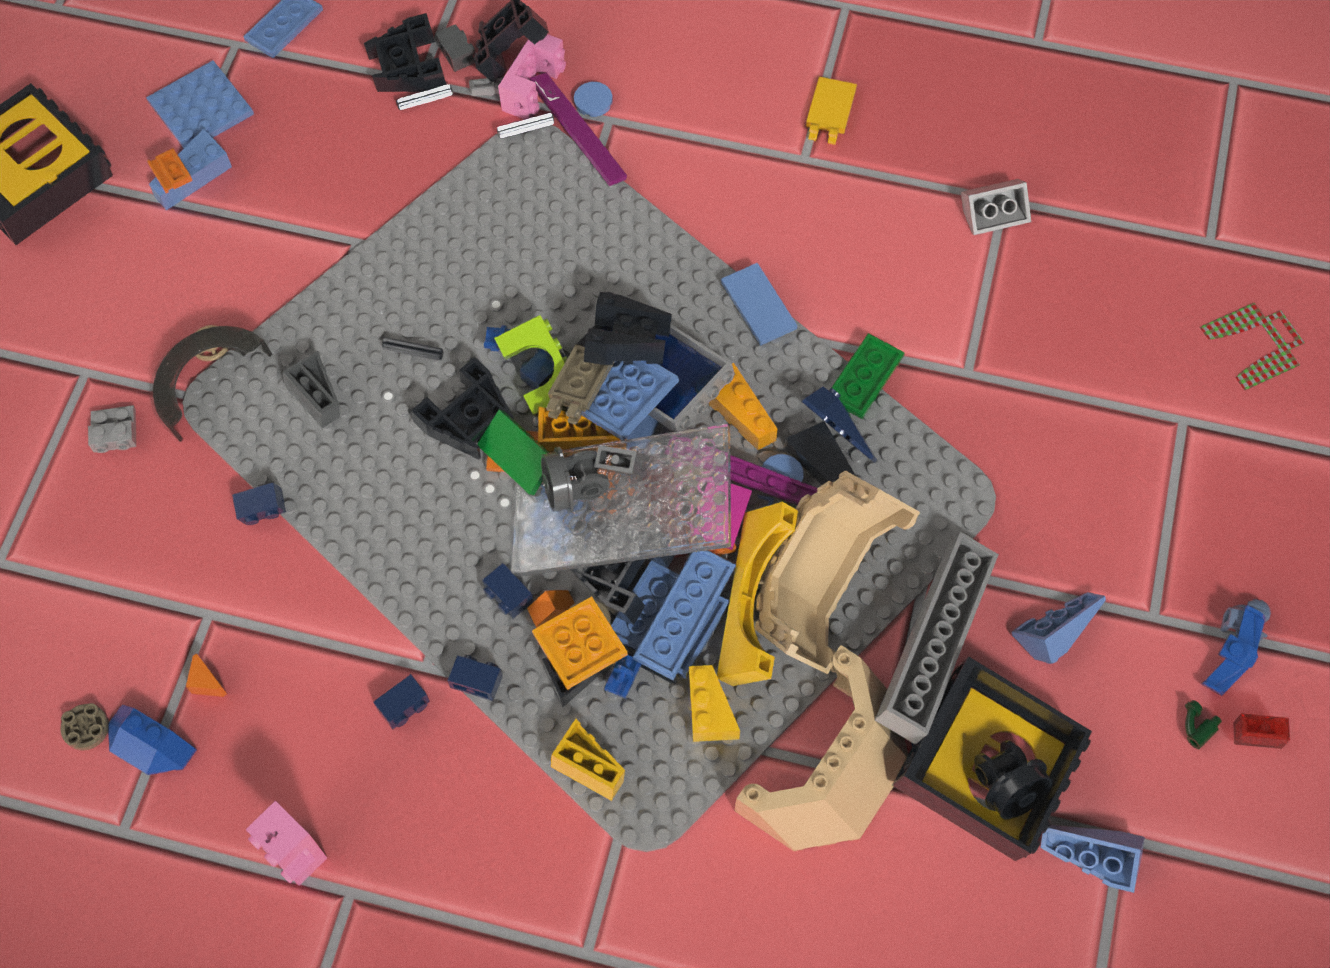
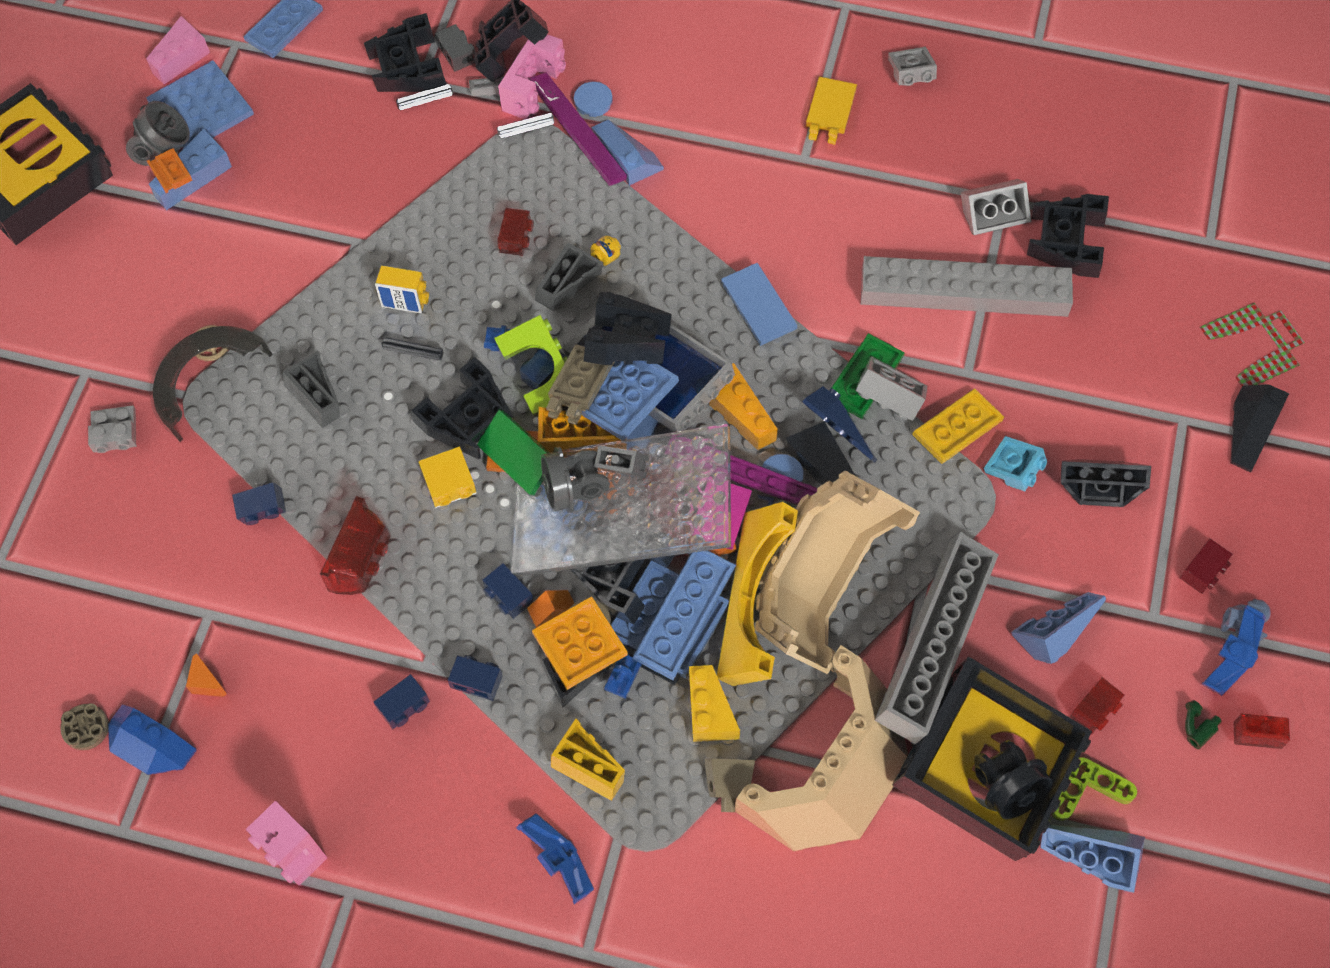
none -> dark grey piece [126,101,190,166]
none -> bright pink wedge [146,16,210,84]
none -> clear red windscreen [320,496,391,595]
none -> piece [375,266,429,314]
none -> yellow piece [418,447,476,508]
none -> clear red brick [497,208,534,256]
none -> blue plate [516,813,594,905]
none -> dark grey wedge [535,243,604,311]
none -> yellow head [590,235,621,266]
none -> medium blue wedge [591,119,664,186]
none -> dark tan torso [705,758,755,812]
none -> light grey slope [856,356,928,421]
none -> light grey brick [861,256,1073,317]
none -> light grey plate [888,47,937,86]
none -> yellow tile [912,388,1004,464]
none -> medium azure plate [984,436,1047,491]
none -> black wedge [1027,194,1109,278]
none -> lime beam [1051,757,1137,821]
none -> black wedge [1060,459,1151,507]
none -> clear red brick [1070,677,1125,735]
none -> dark red brick [1180,538,1233,594]
none -> black wedge [1230,384,1289,473]

